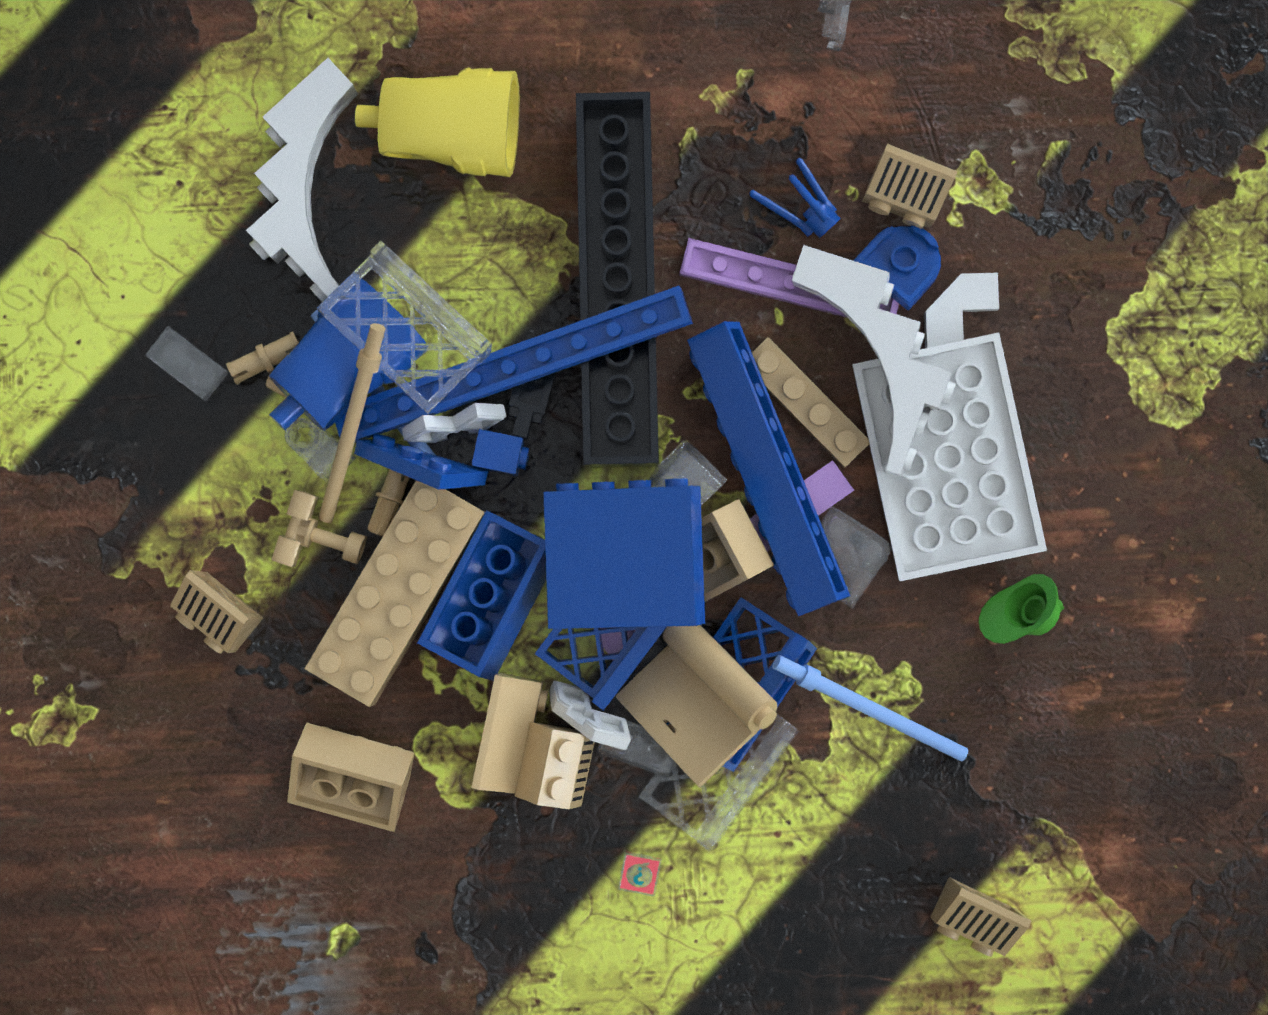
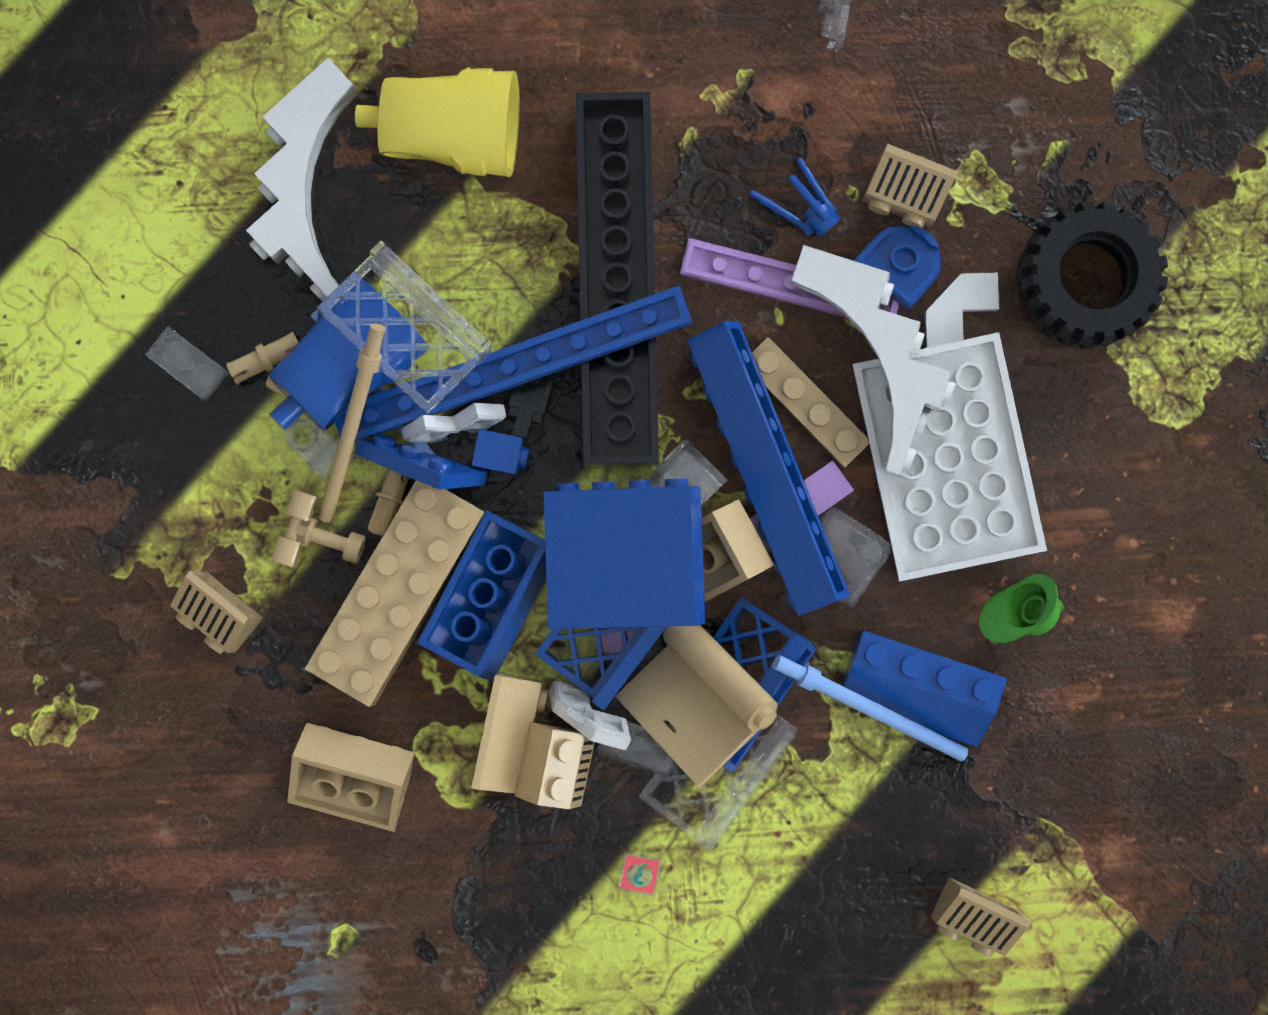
none -> blue slope [836,630,1007,747]
none -> black tyre [1016,201,1168,349]

